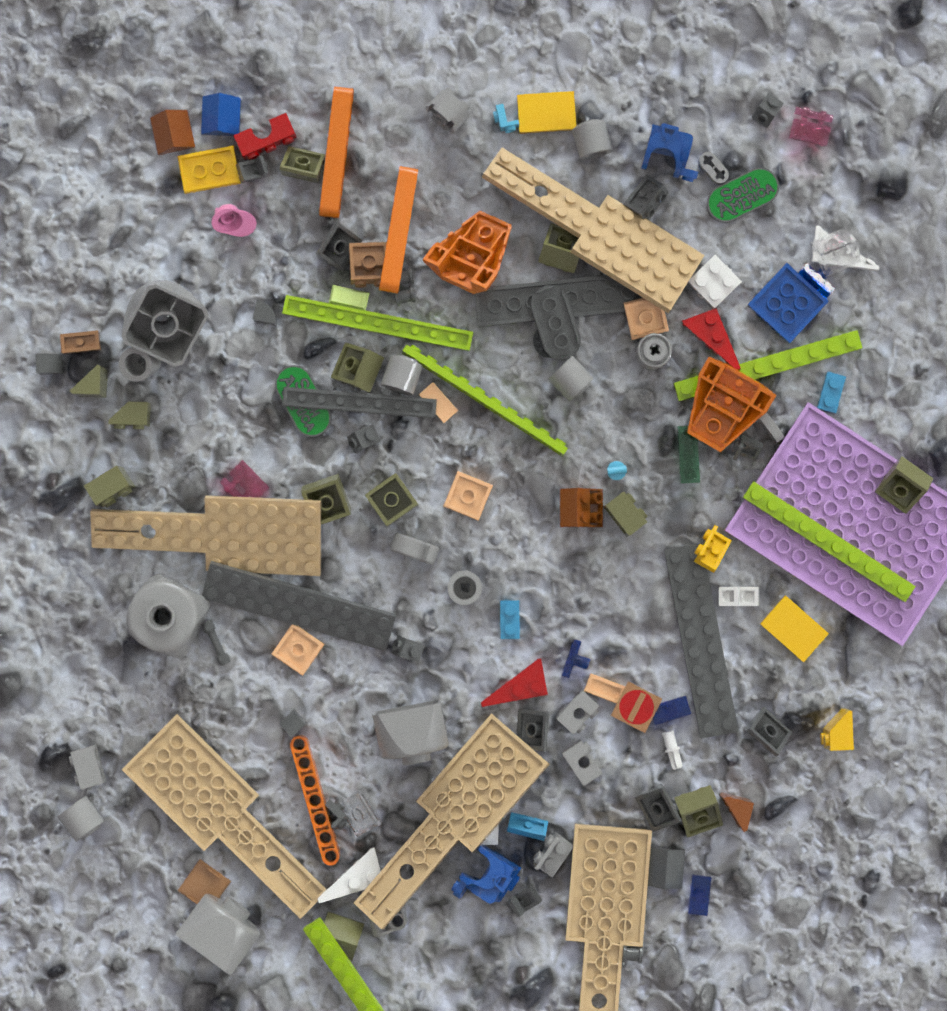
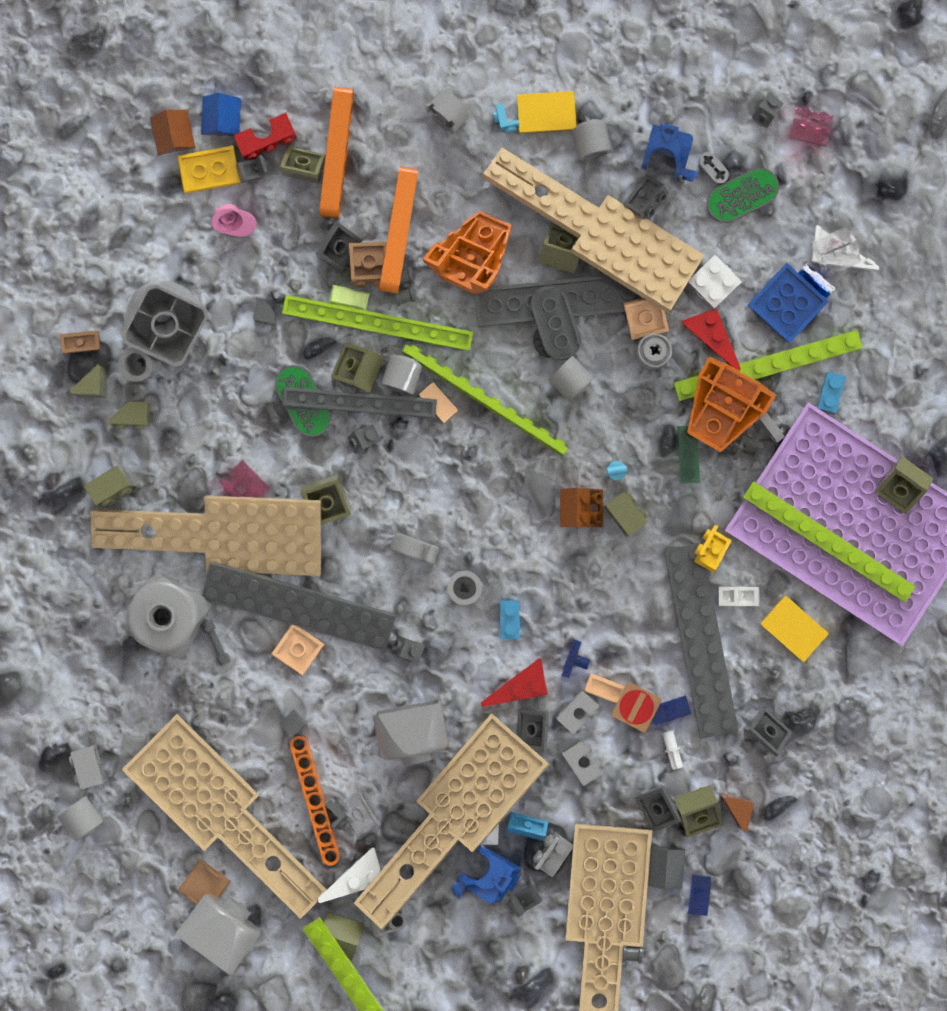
dark grey brick [36,353,63,375] -> none
olive brick [365,473,419,527] -> none
light nougat tile [443,471,493,521] -> none
yellow slope [820,708,854,751] -> none

